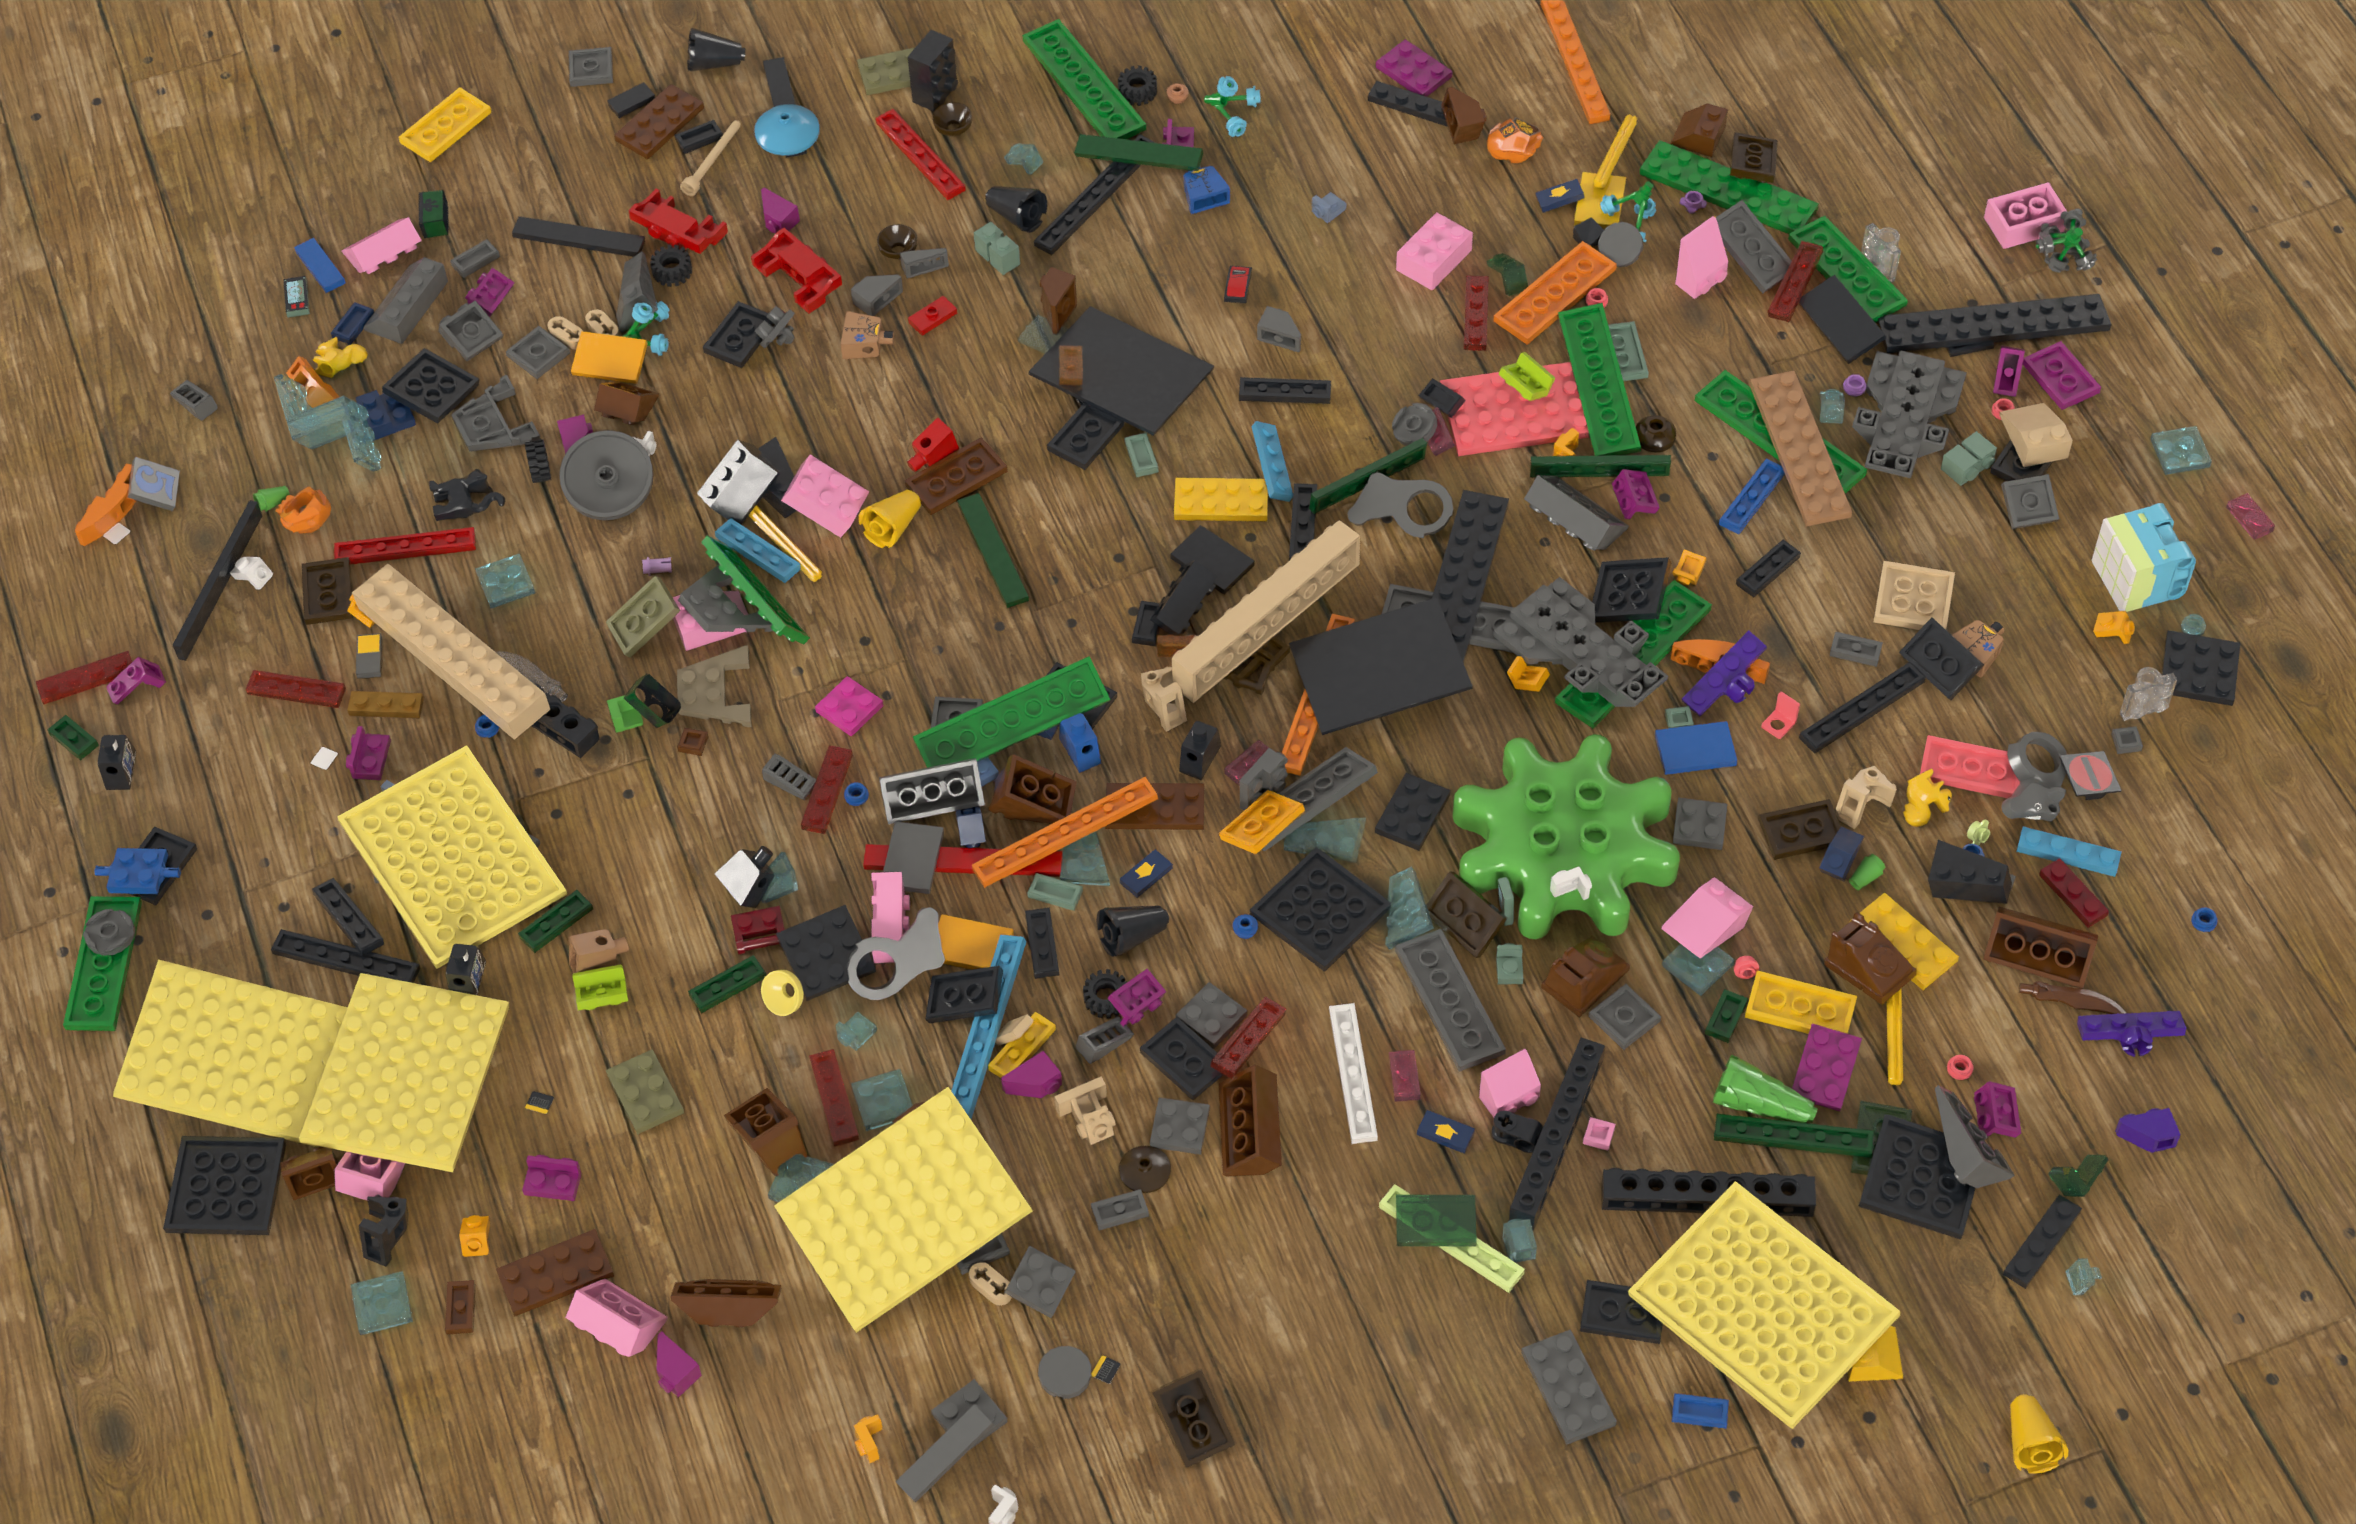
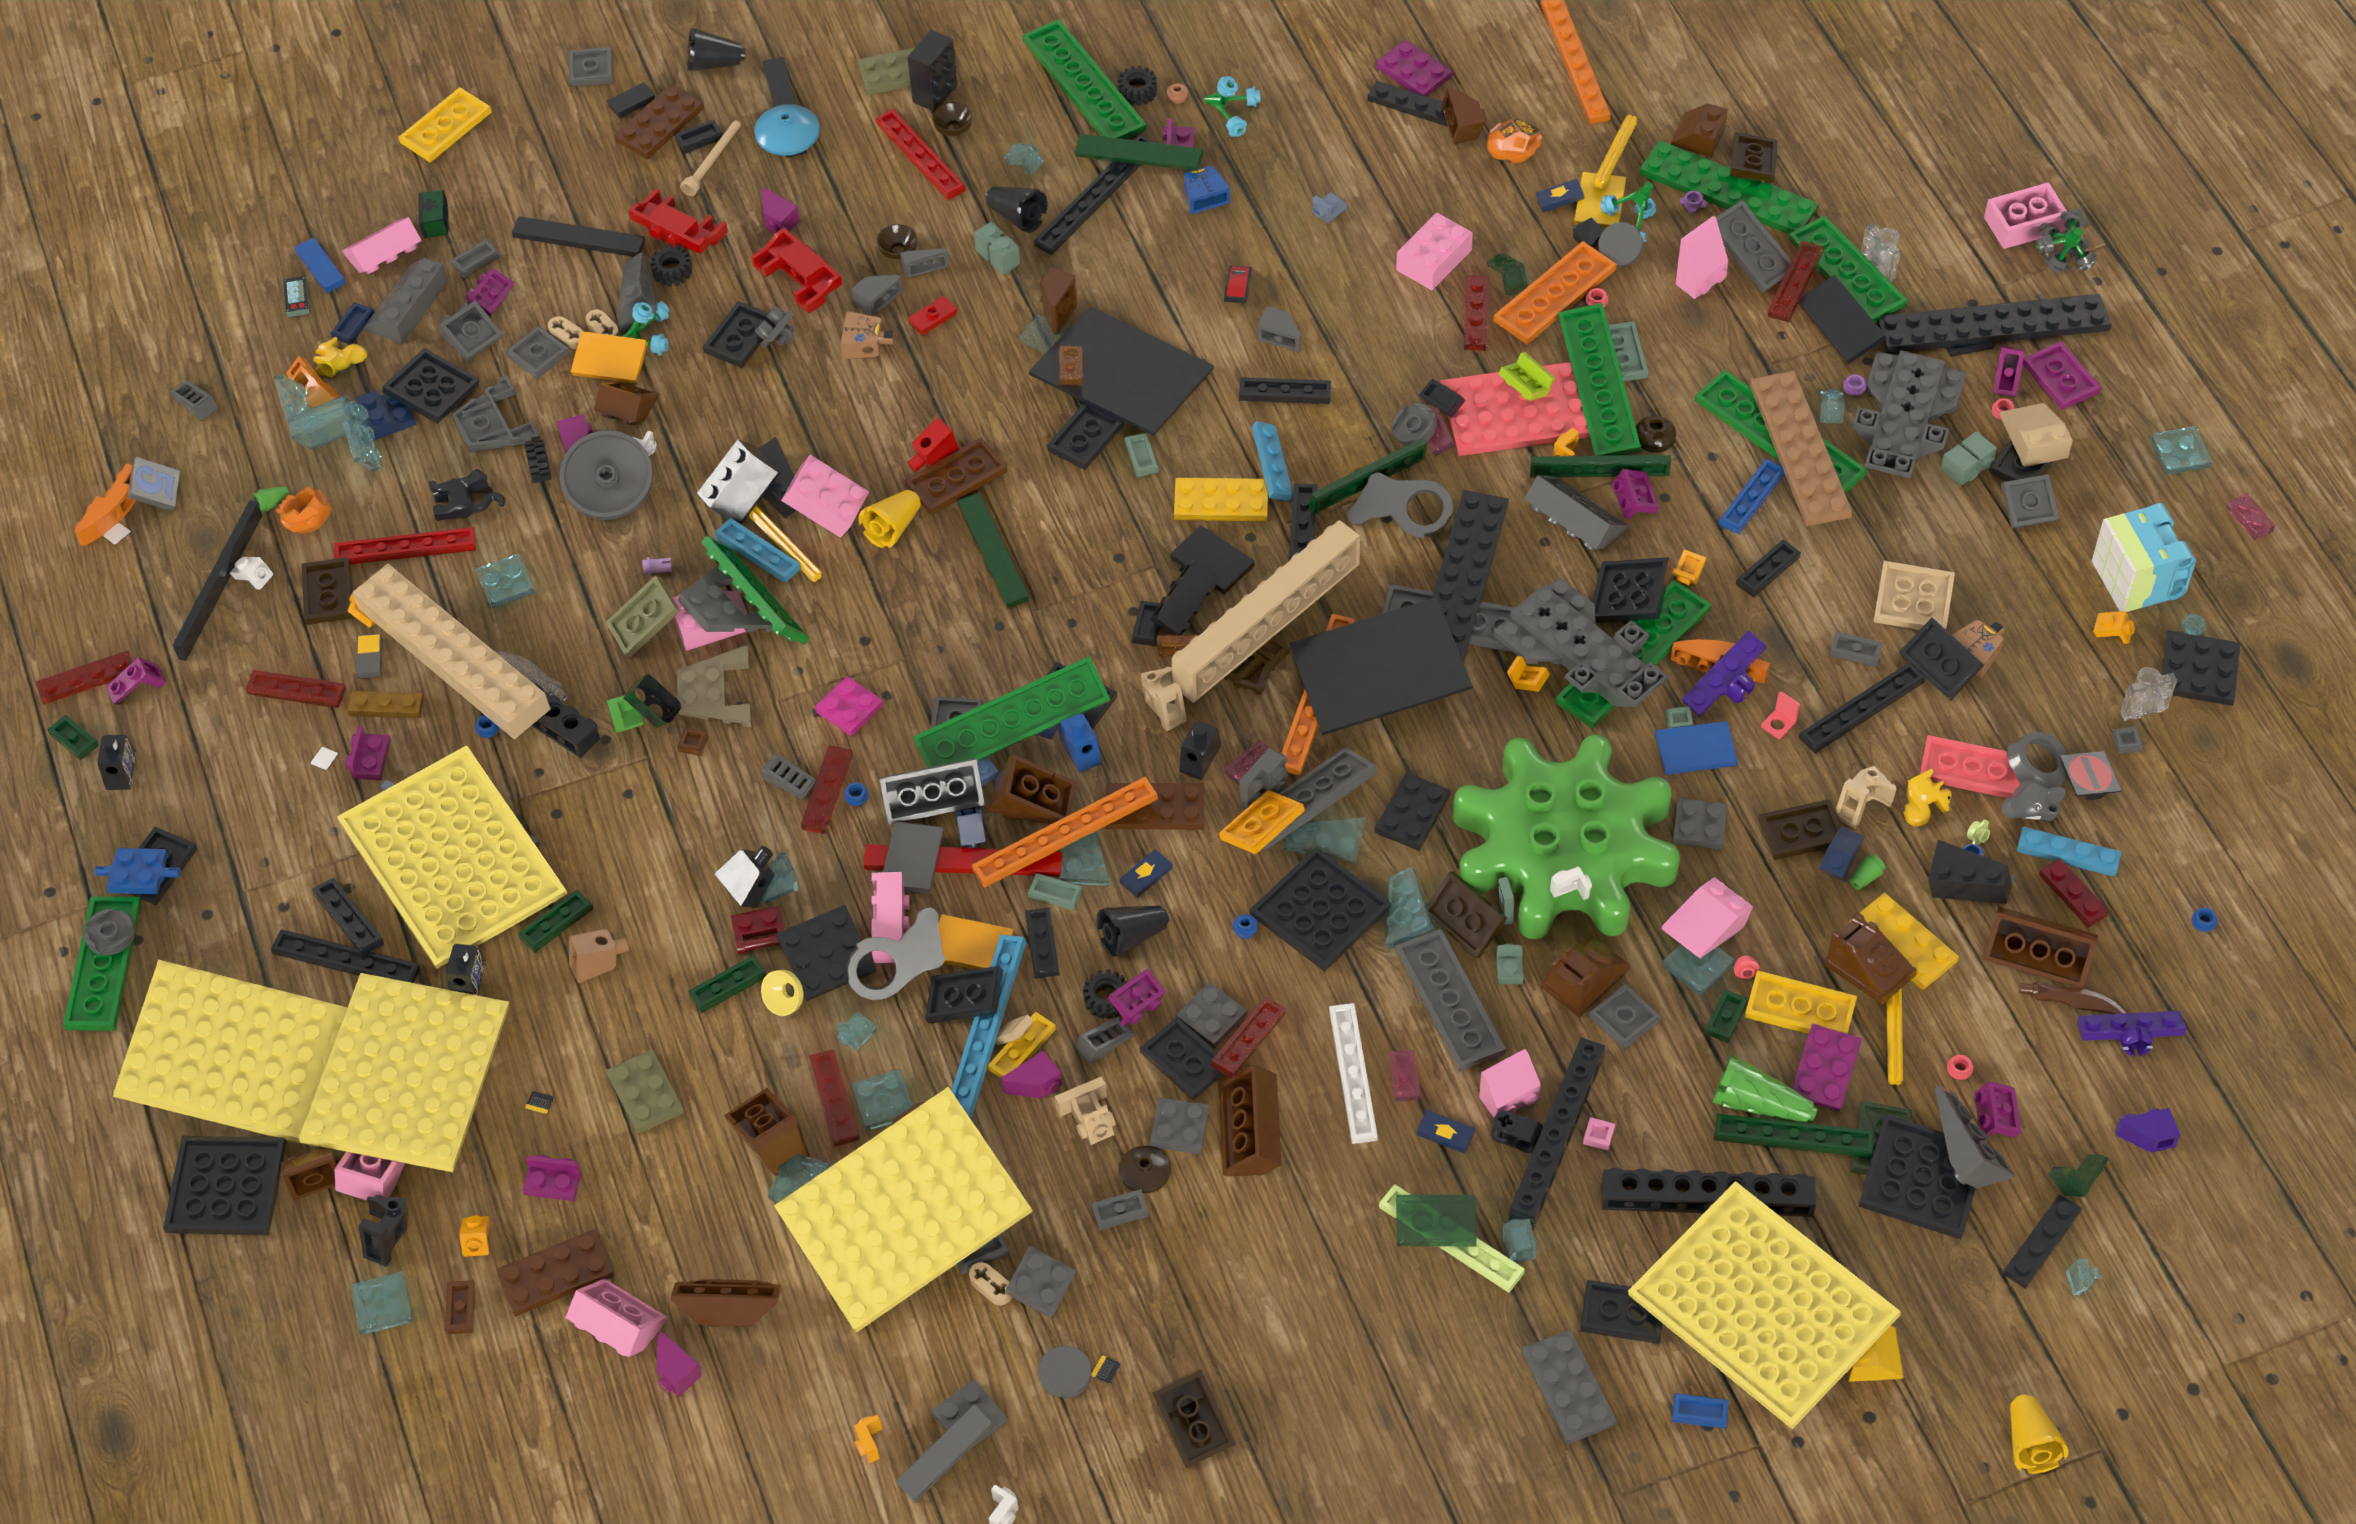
lime bracket [573,965,628,1010] -> none

